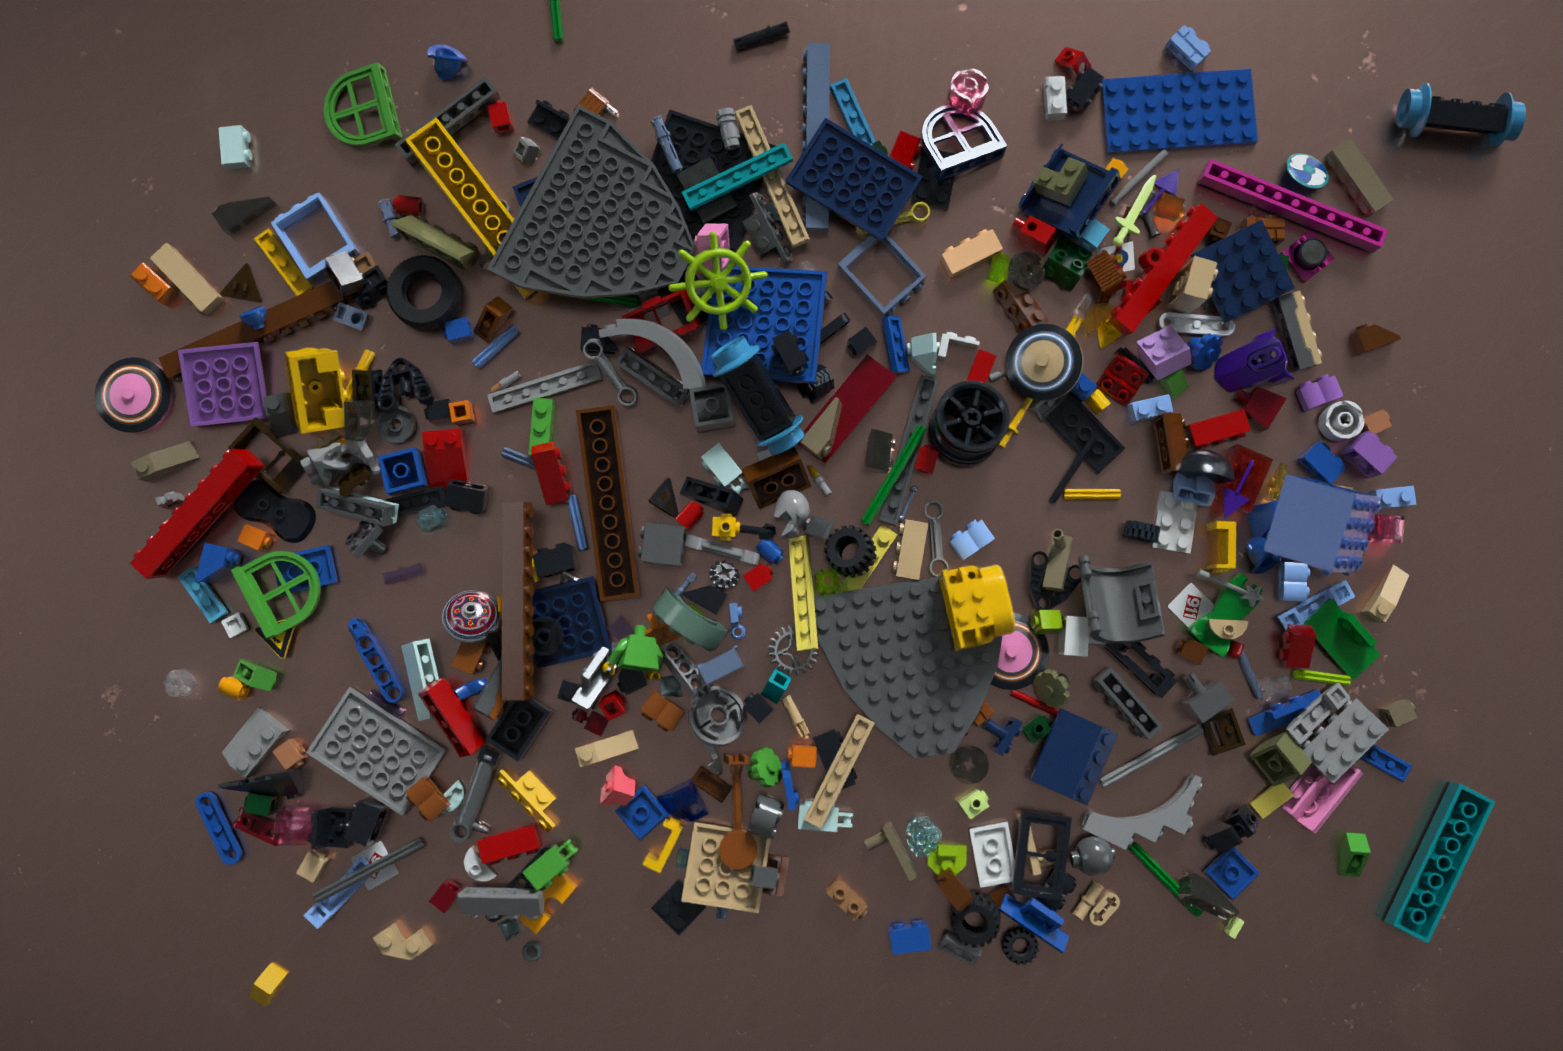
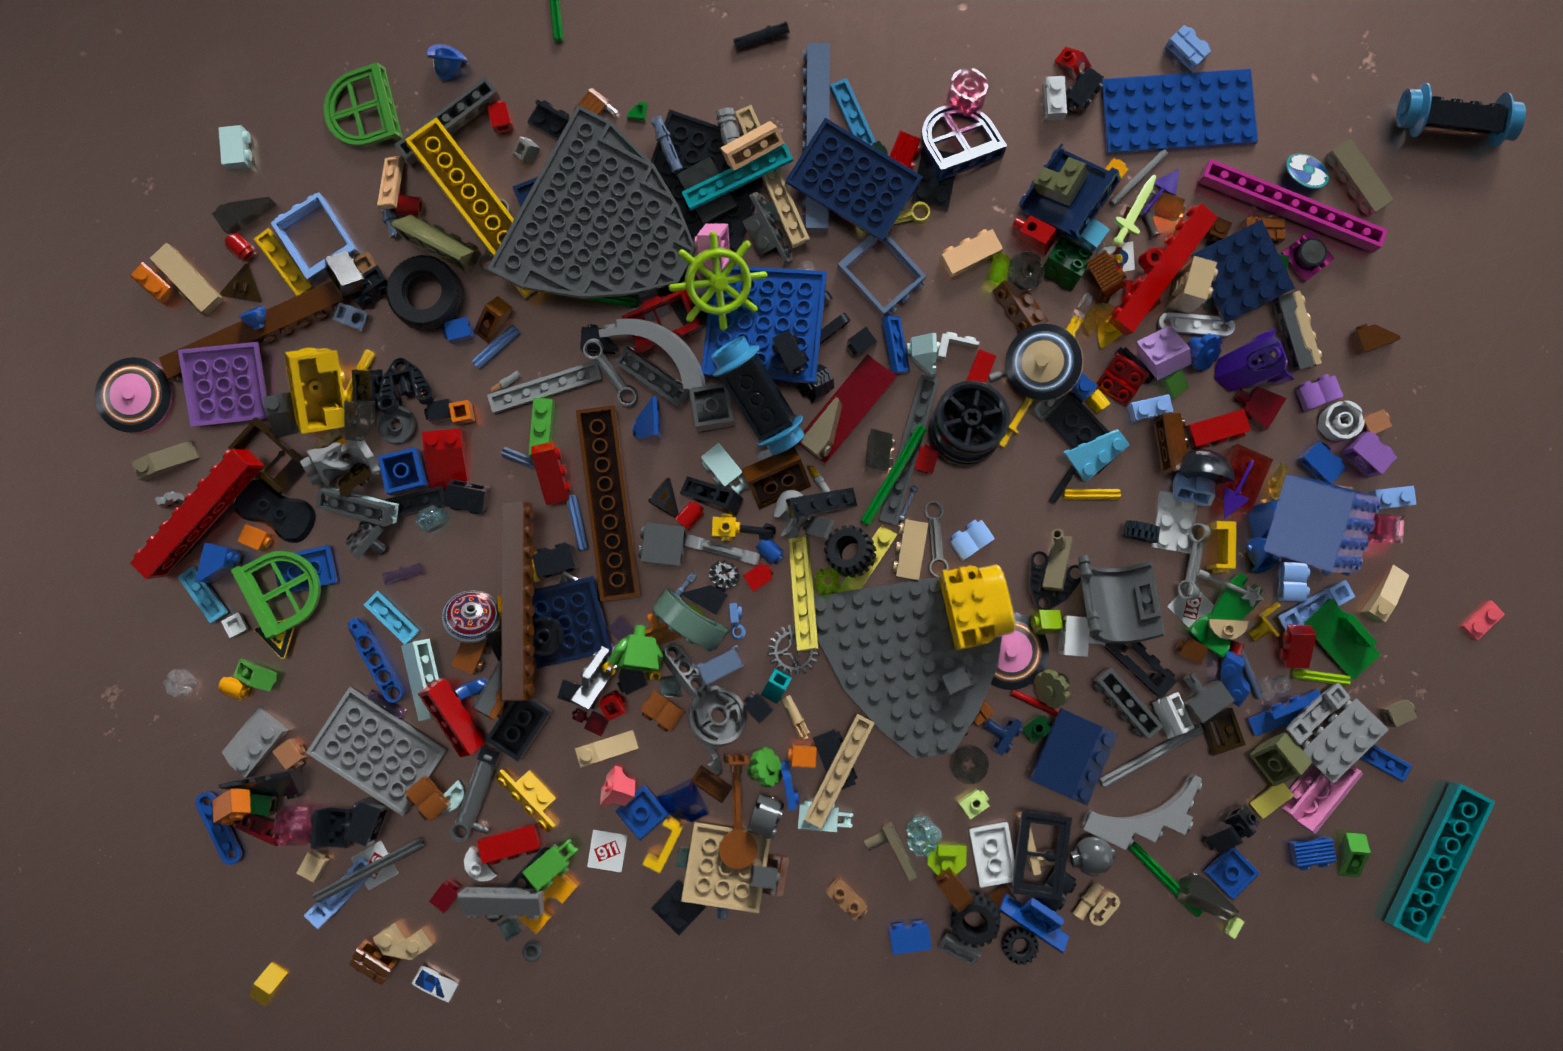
none -> orange piece [213,789,251,826]
none -> red brick [224,233,254,261]
none -> dark orange brick [349,939,398,985]
none -> medium azure plate [364,591,420,645]
none -> light nougat tile [377,155,405,210]
none -> slope [412,965,458,1003]
none -> white sticker [587,830,627,872]
none -> green tile [627,102,648,122]
none -> blue slope [632,396,661,441]
none -> light nougat brick [720,121,784,171]
none -> black plate [786,487,857,519]
none -> dark grey brick [940,667,972,695]
none -> medium azure wing [1063,429,1130,482]
none -> white brick [1152,692,1194,739]
none -> light grey piece [1178,523,1212,600]
none -> blue brick [1220,650,1250,707]
none -> yellow bracket [1248,602,1281,642]
none -> blue brick [1289,837,1337,870]
none -> coral plate [1461,600,1505,641]

